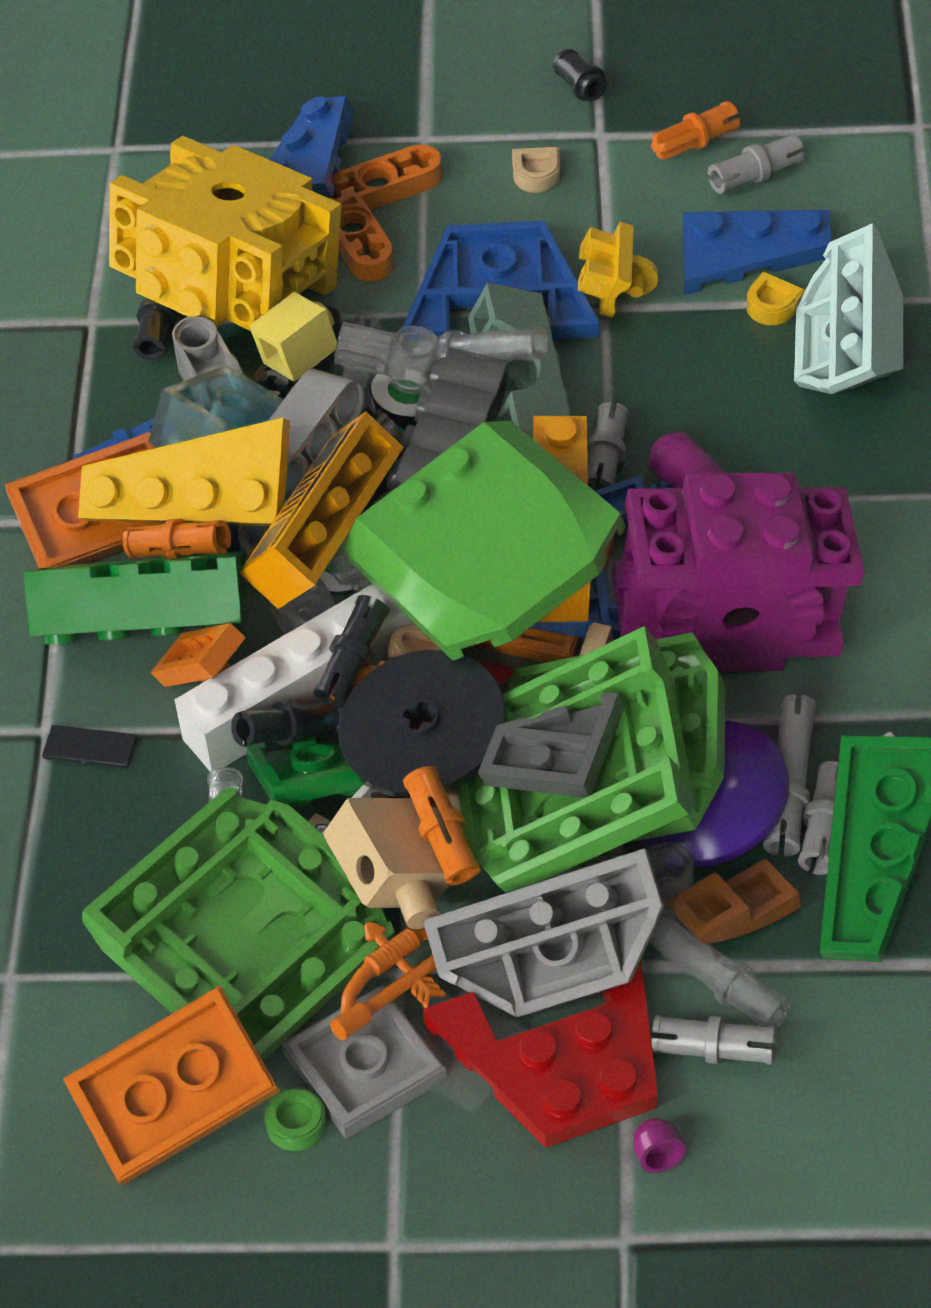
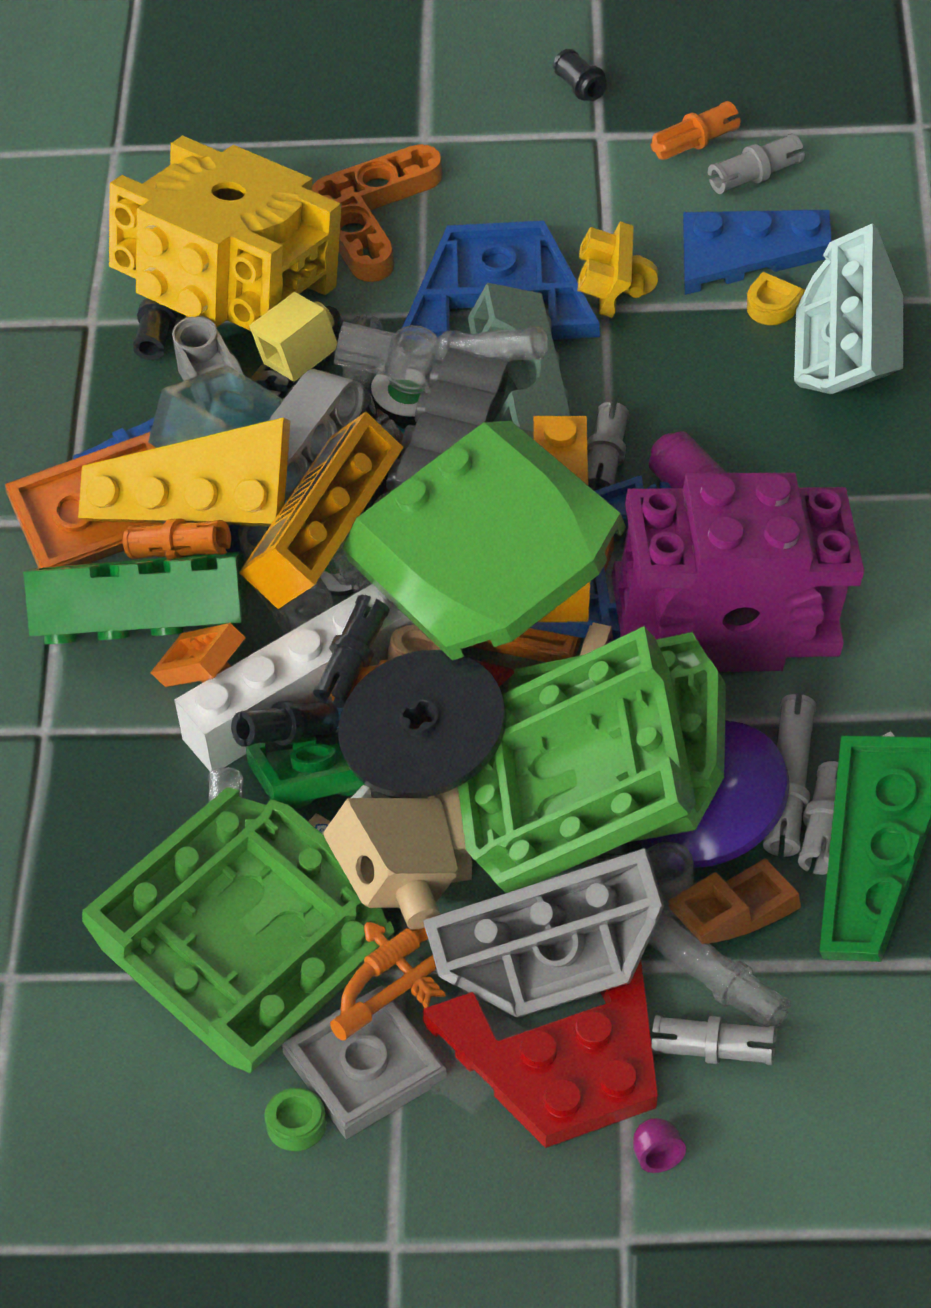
black window [42,725,137,769] -> none
orange tile [63,986,281,1186] -> none
blue wing [269,96,354,198] -> none
orange pin [403,766,481,885] -> none
dark grey wing [478,692,625,798] -> none
tan tile [512,147,560,193] -> none

